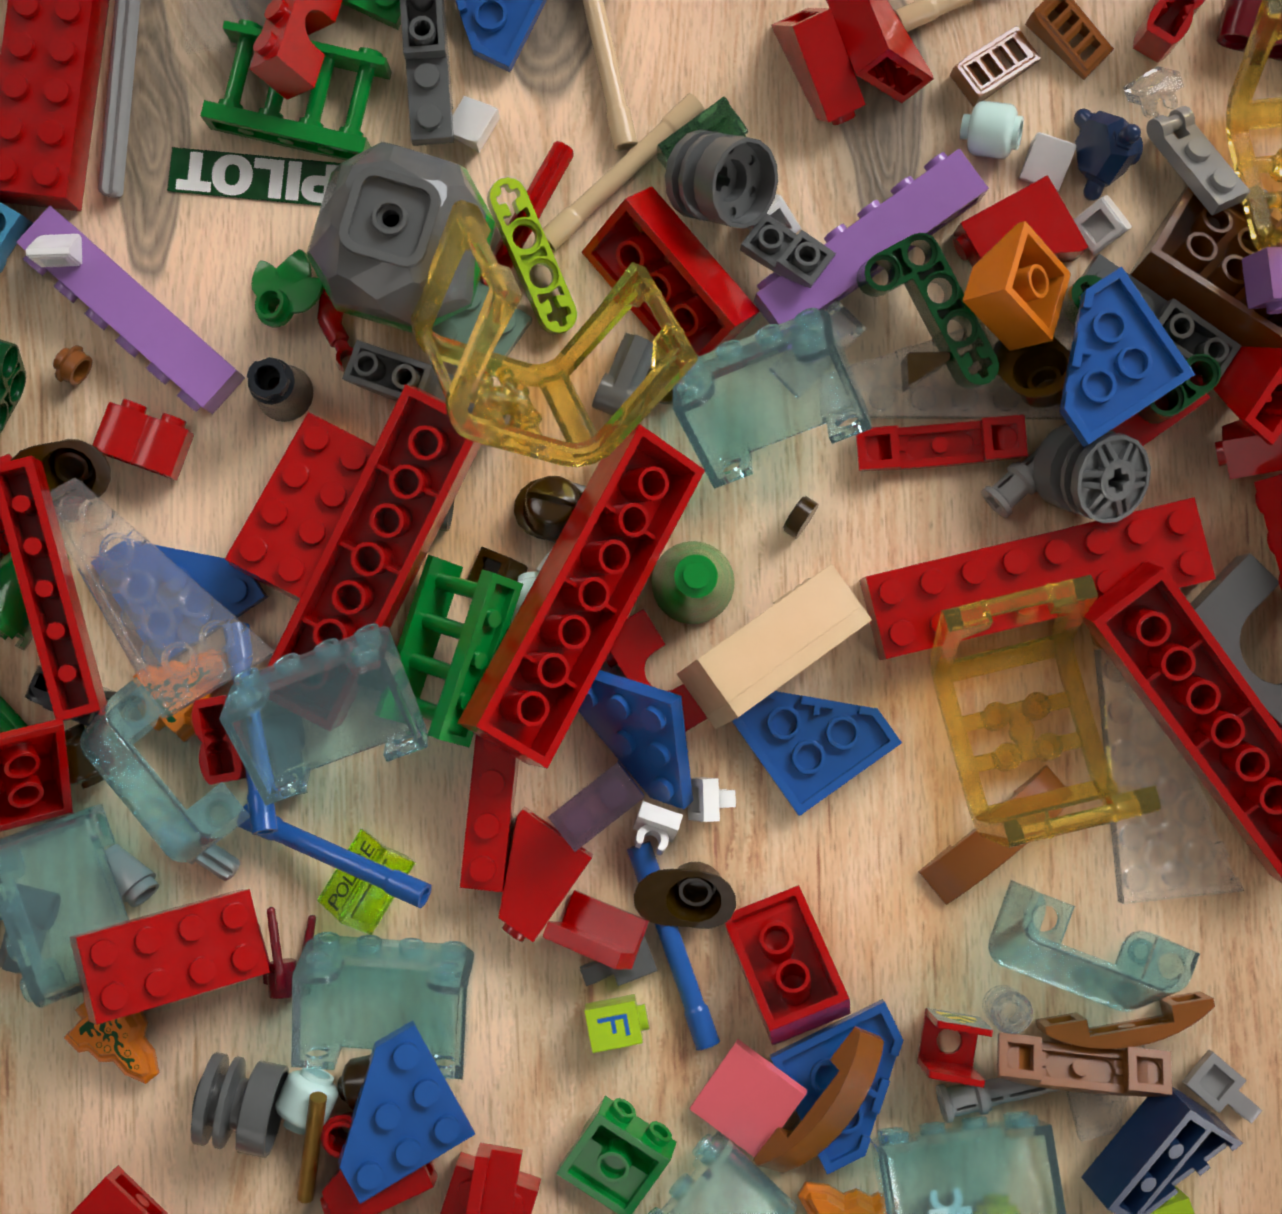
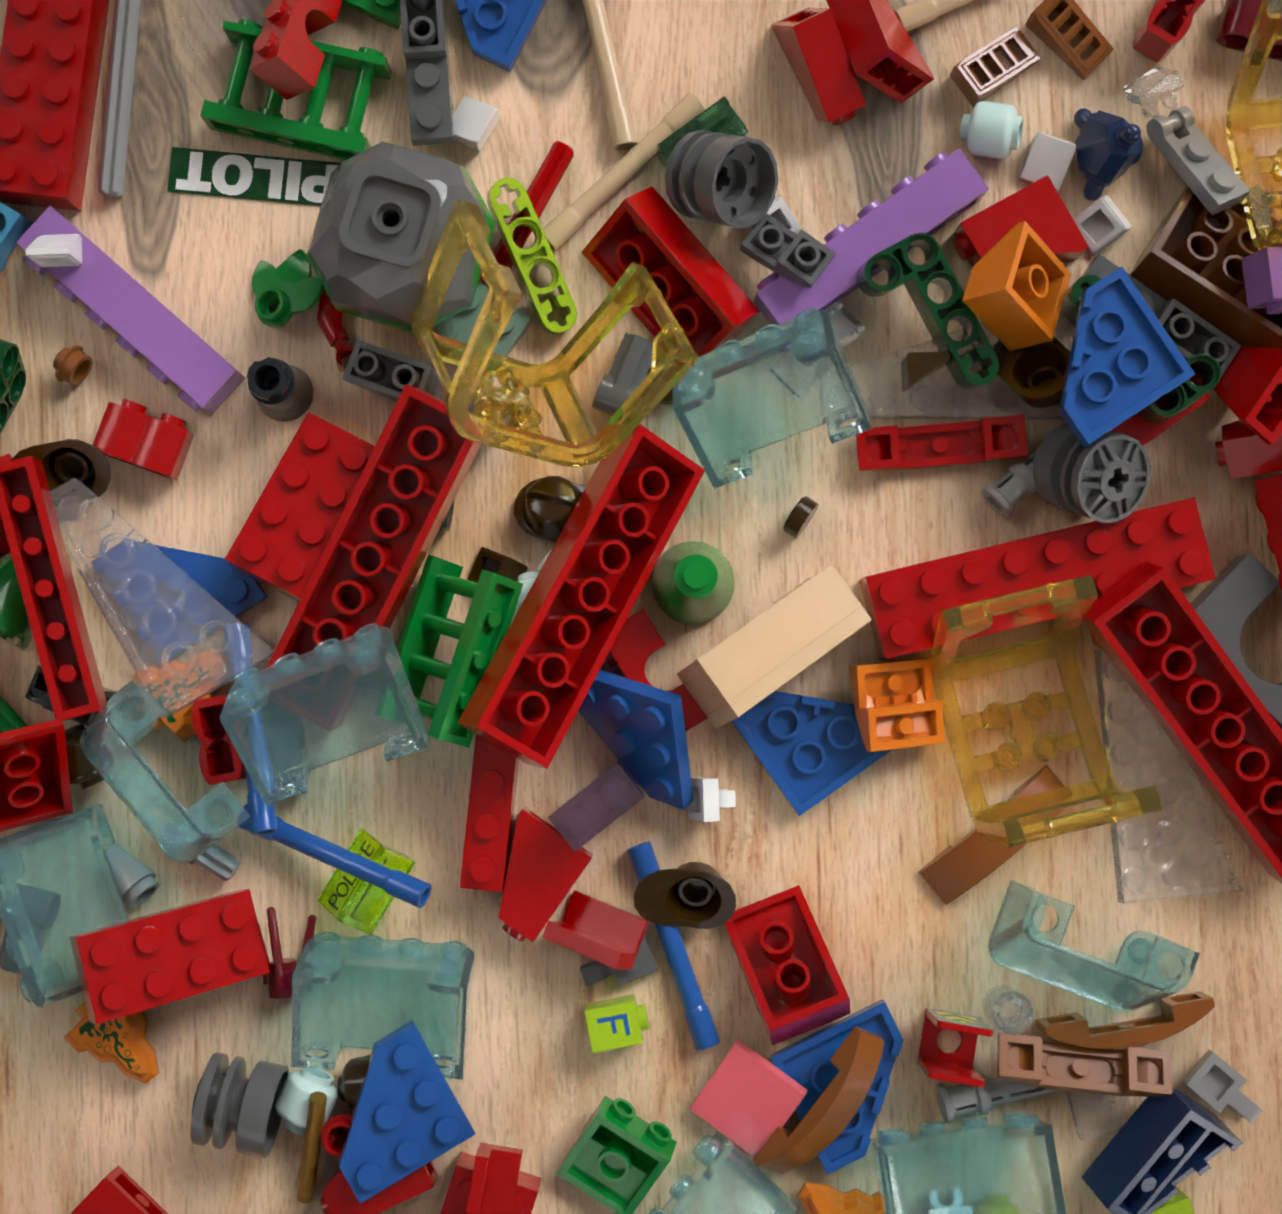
white tile [633,801,683,856] -> none
none -> orange slope [849,658,945,752]

